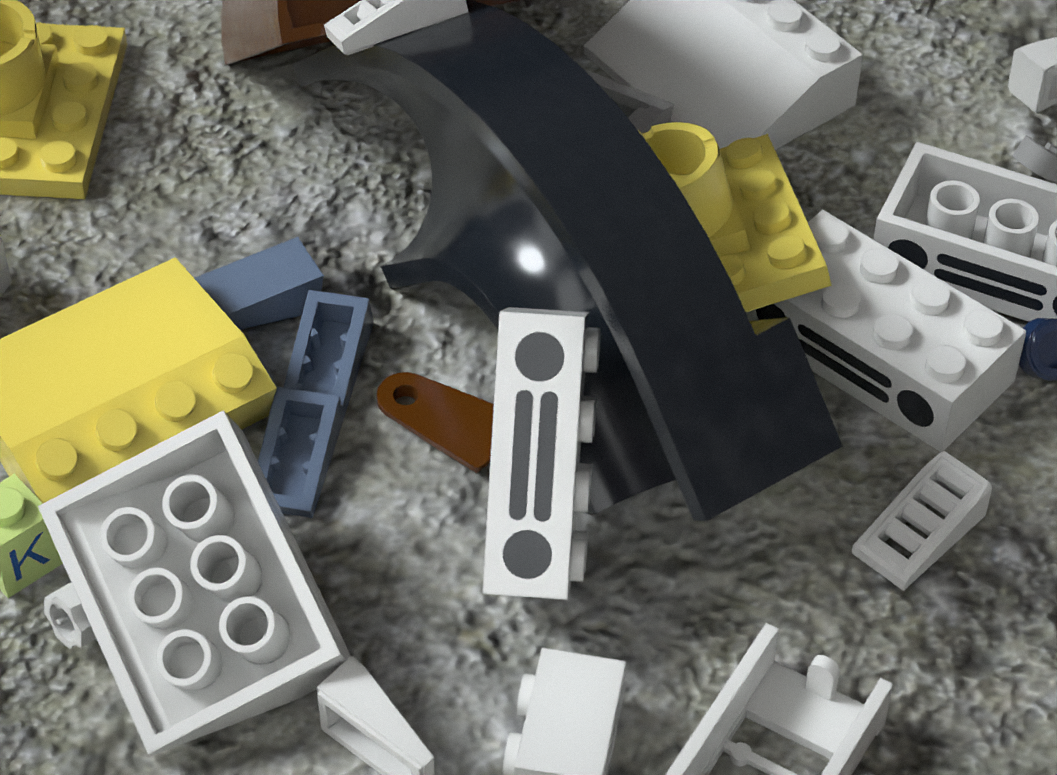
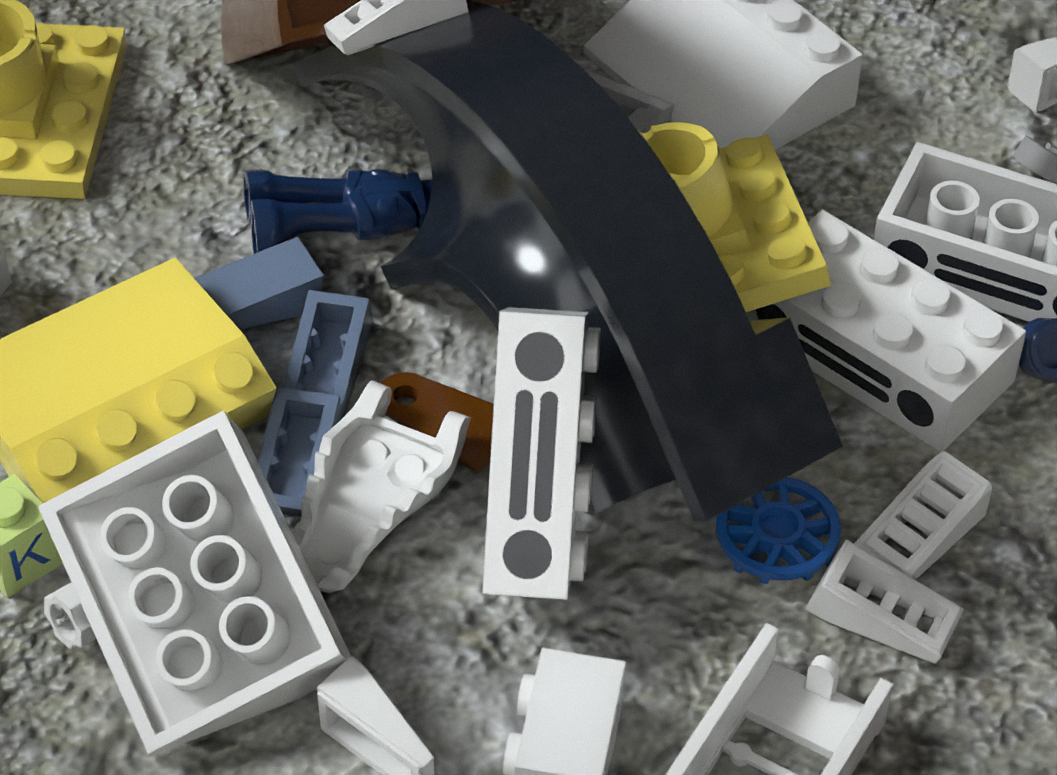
none -> dark blue piece [243,169,432,254]
none -> white animal [293,380,471,593]
none -> blue wheel [715,477,841,584]
none -> white slope [805,539,964,664]

